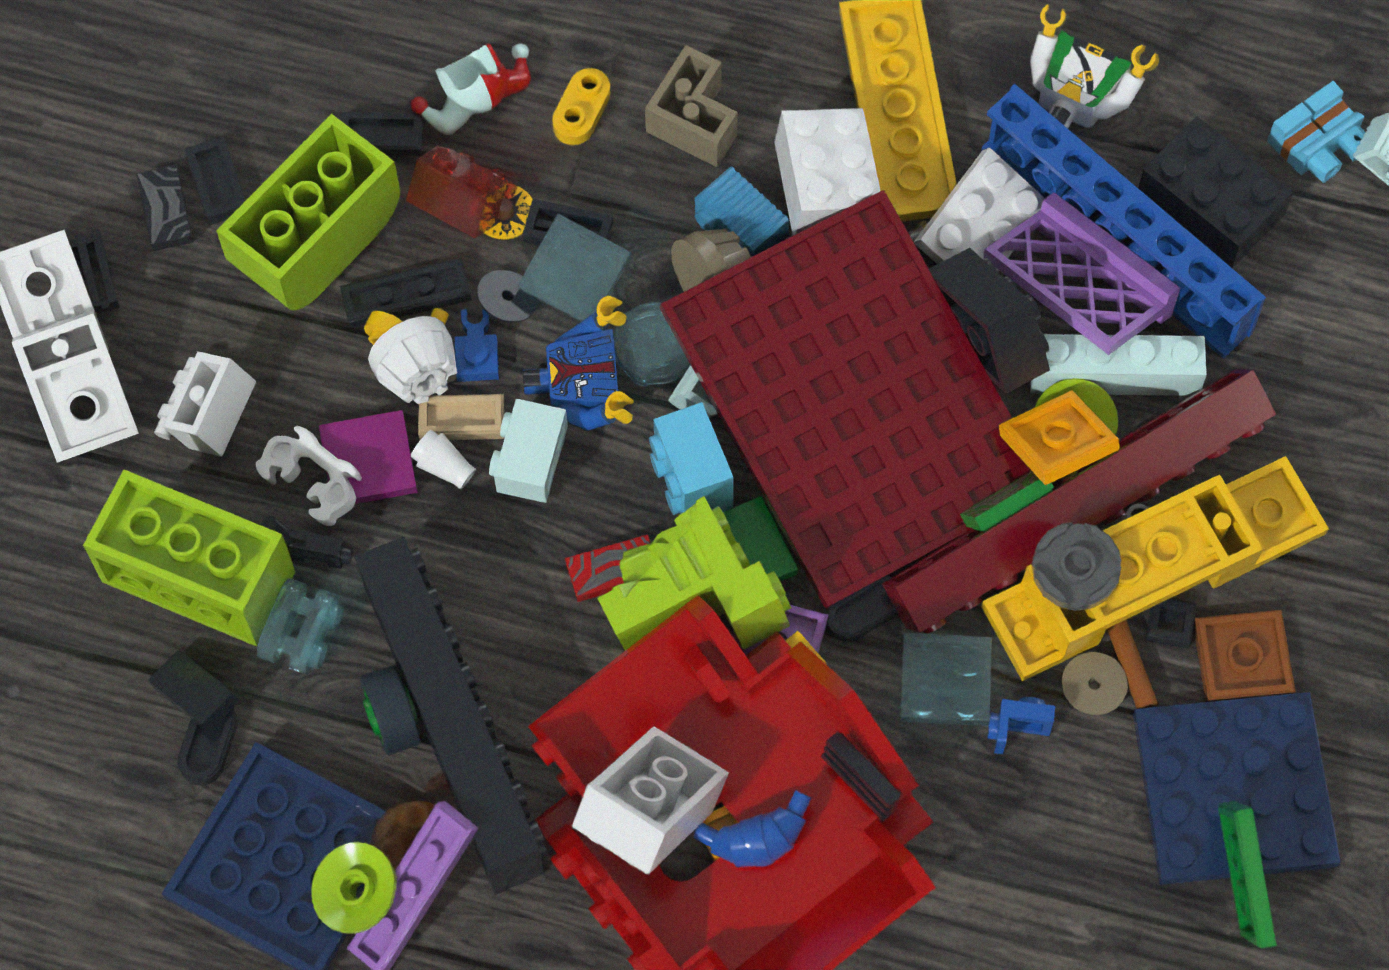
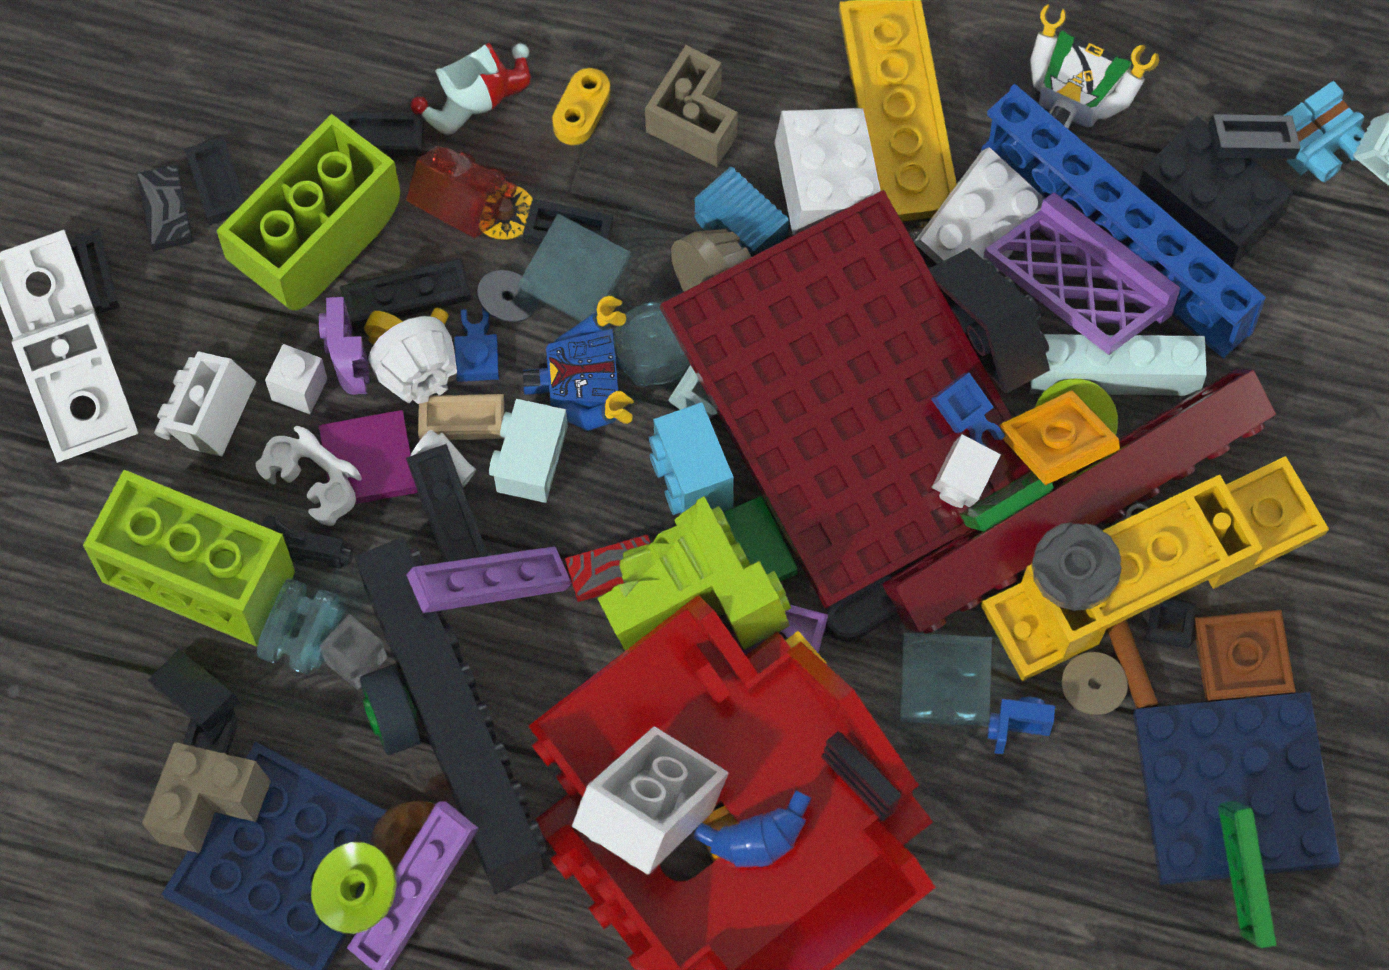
none -> dark tan brick [142,742,271,853]
none -> white brick [265,344,327,415]
none -> medium lavender slope [319,297,370,395]
none -> clear brick [320,614,387,690]
none -> black tile [405,443,488,563]
none -> medium lavender tile [407,546,572,613]
none -> blue plate [931,372,1005,447]
none -> white brick [931,435,1001,508]
none -> black tile [1208,114,1301,159]

